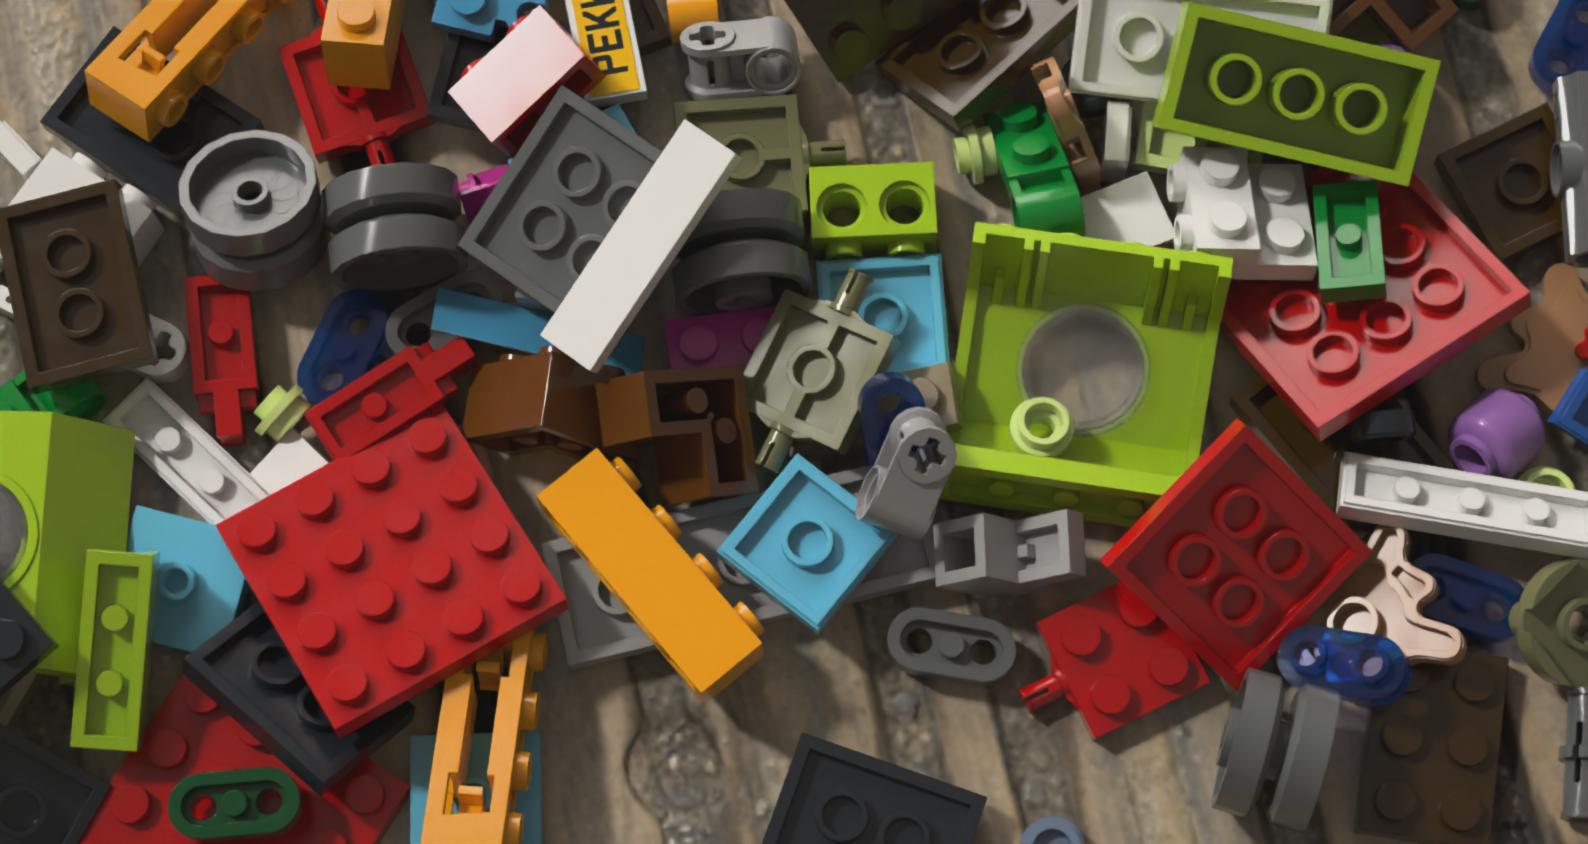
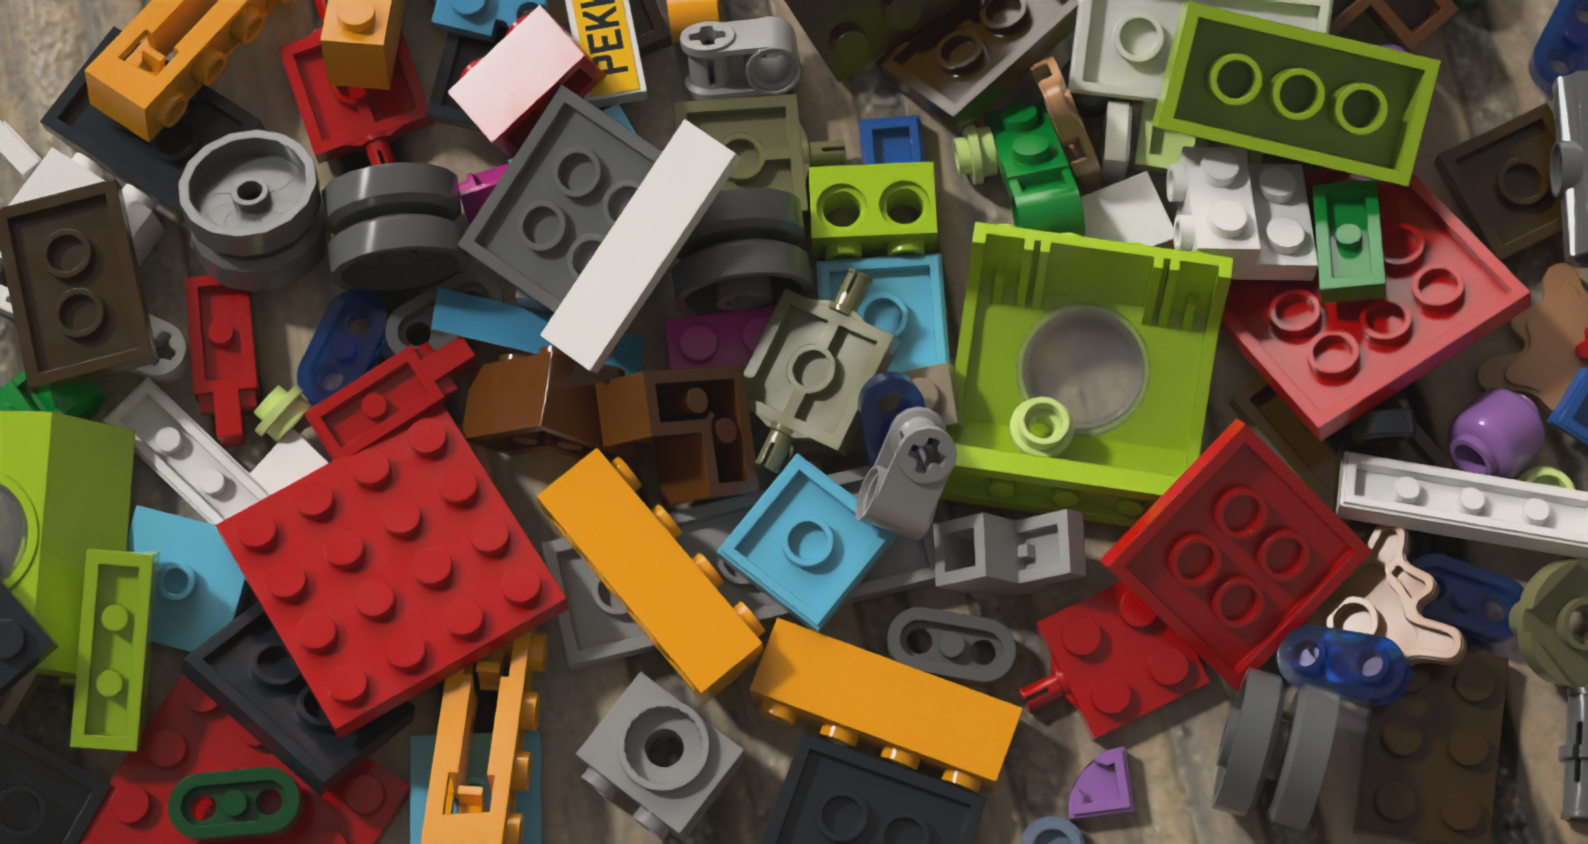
none -> light grey brick [576,671,746,842]
none -> light orange brick [749,617,1023,793]
none -> blue tile [859,115,925,165]
none -> medium lavender tile [1068,746,1135,822]

